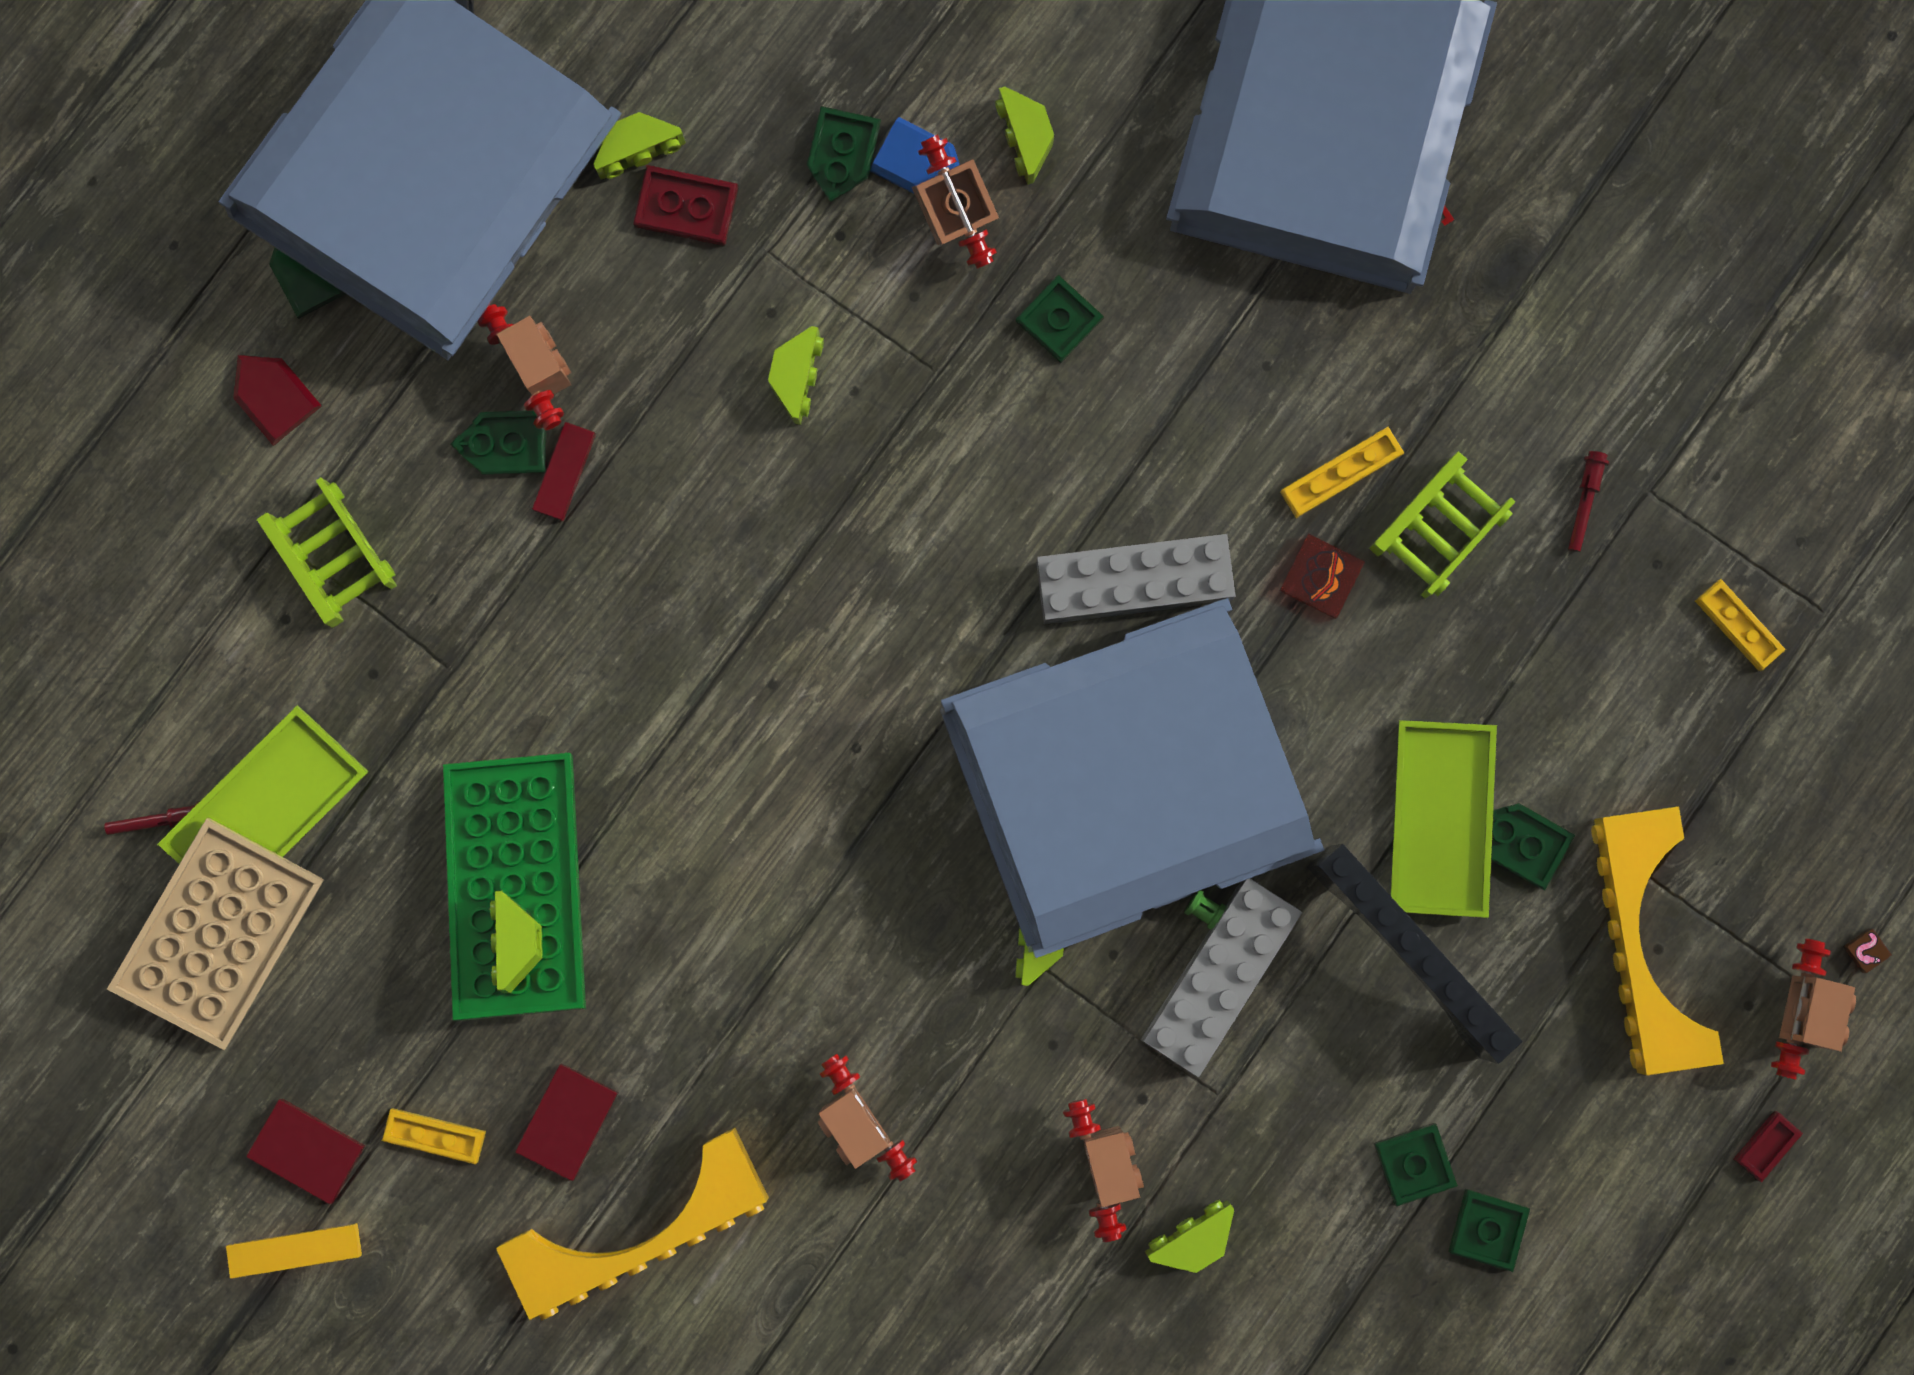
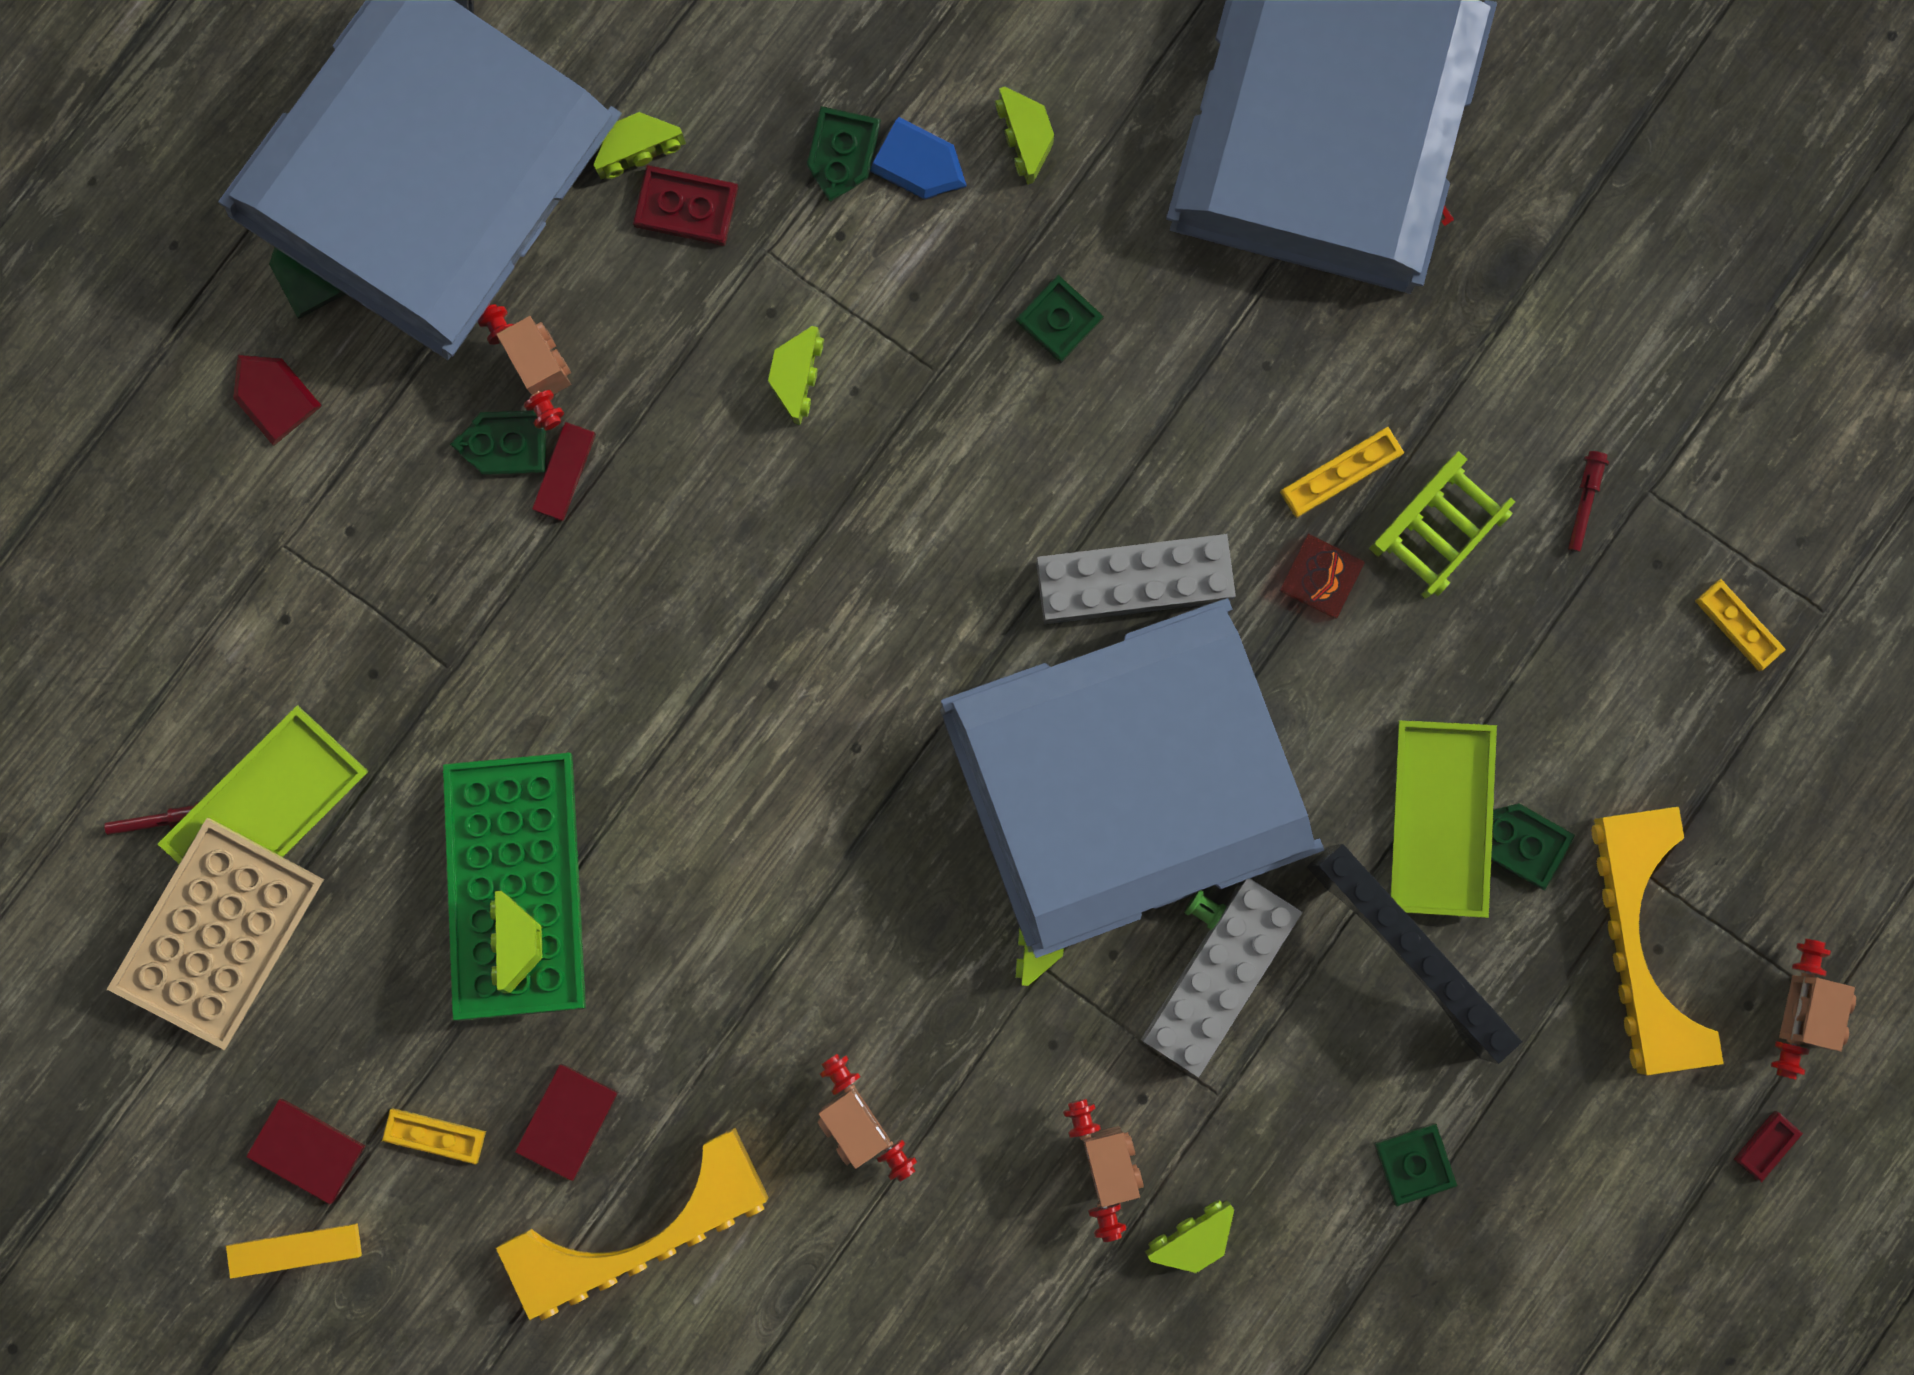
lime fence [257,477,397,628] -> none
nougat brick [912,134,999,269] -> none
dark green tile [1448,1188,1530,1272] -> none
reddish brown tile [1843,928,1892,973] -> none

